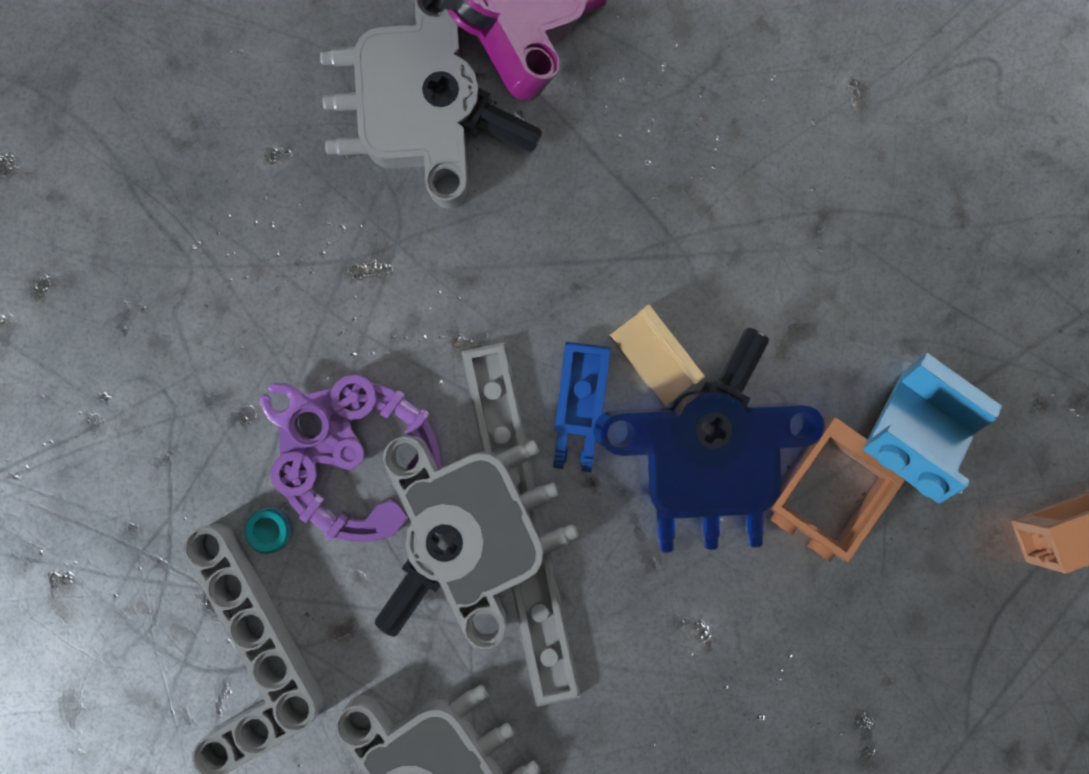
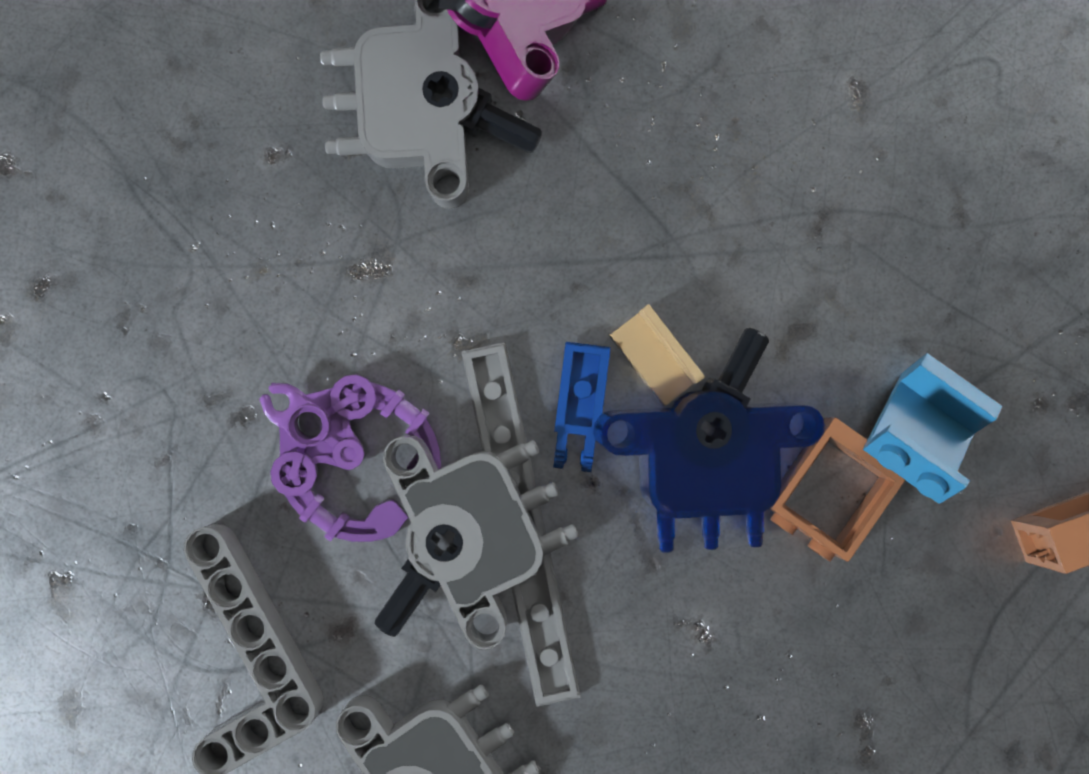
teal tile [244,507,293,554] -> none

